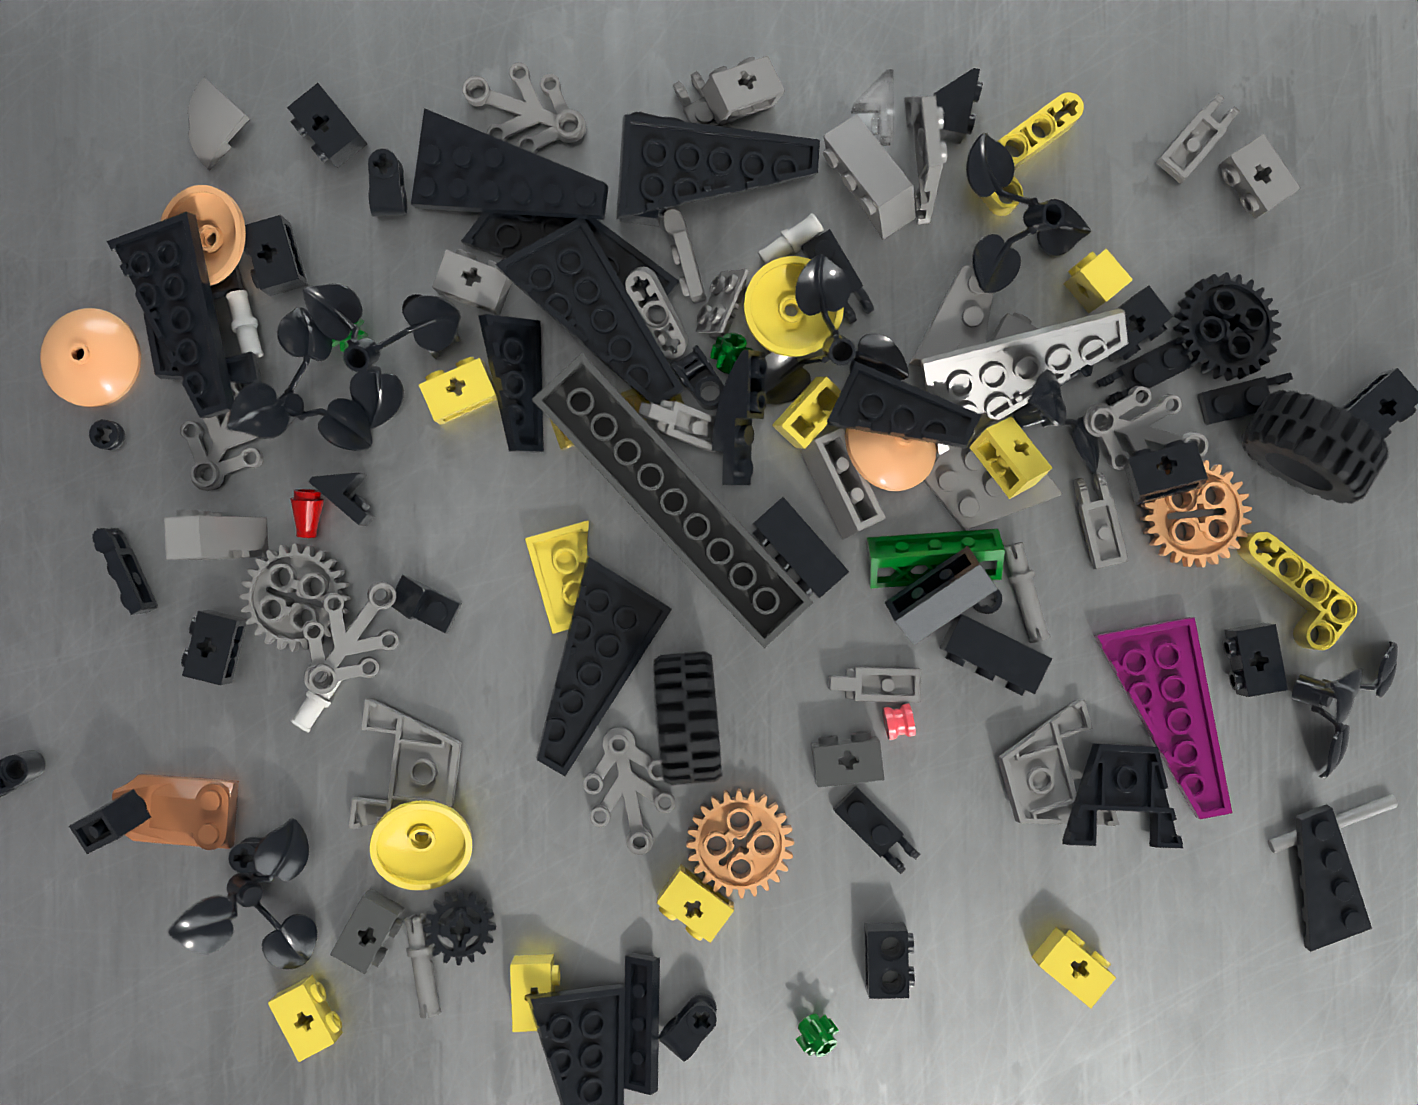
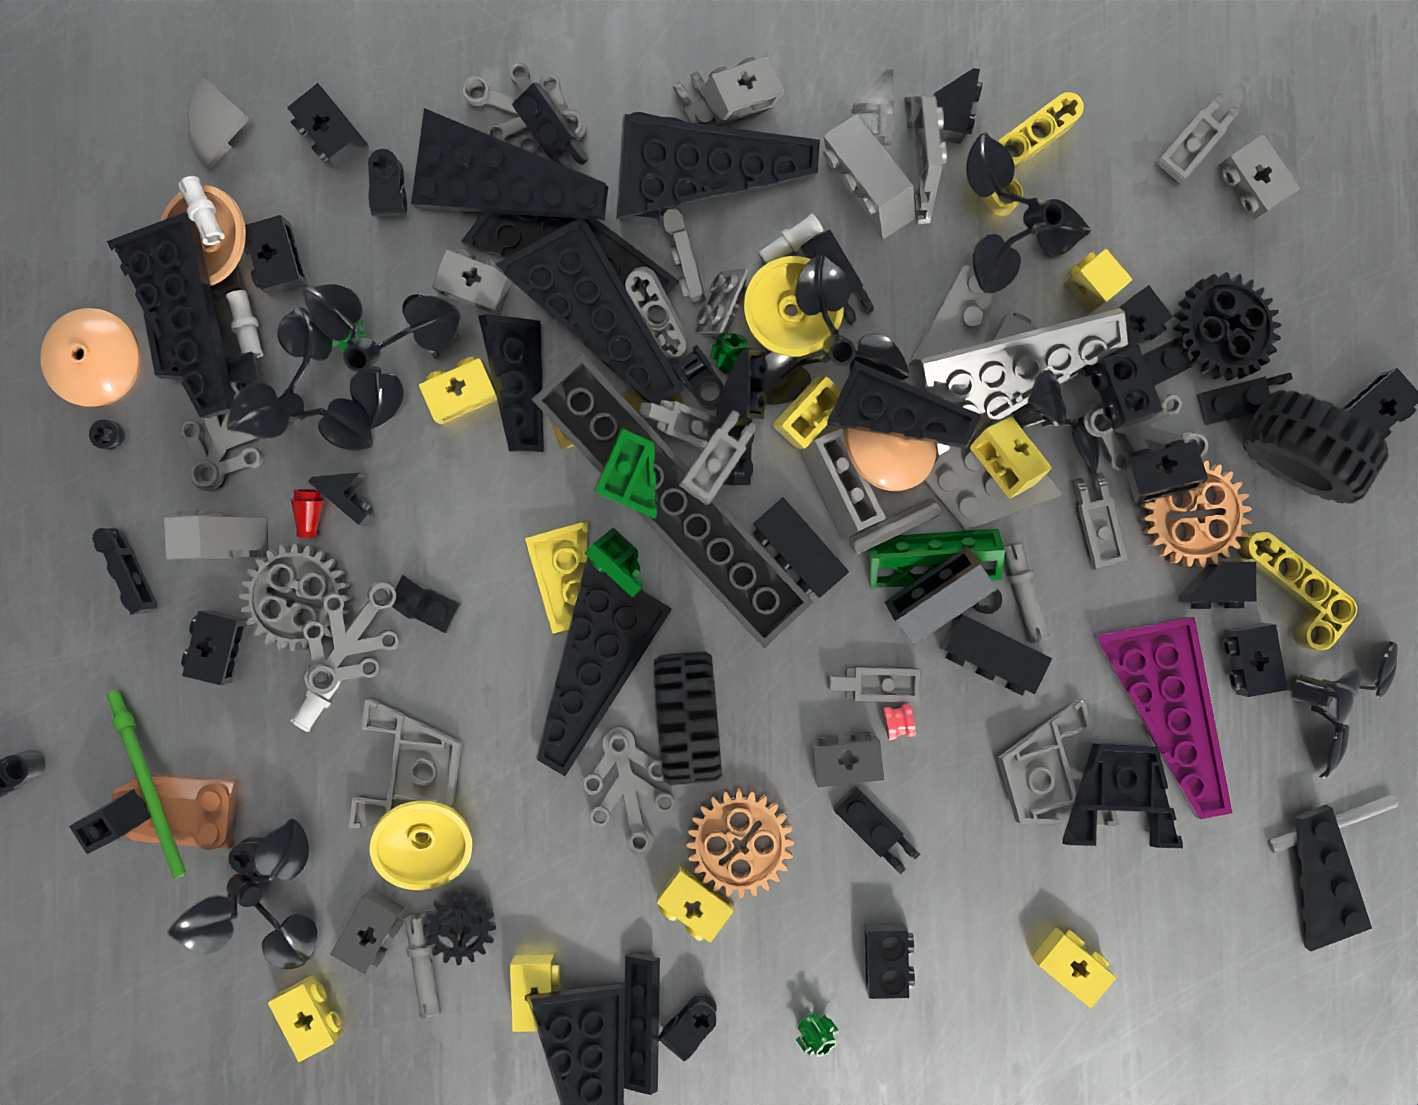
none -> bright green bar [106,690,187,879]
none -> white pin [178,176,225,245]
none -> black hinge [511,83,588,169]
none -> green wing [585,528,643,597]
none -> green wing [593,428,657,519]
none -> light grey hinge [679,410,757,505]
none -> light grey axle [849,498,940,554]
none -> black brick [1090,347,1163,431]
none -> black slope [1179,562,1257,609]

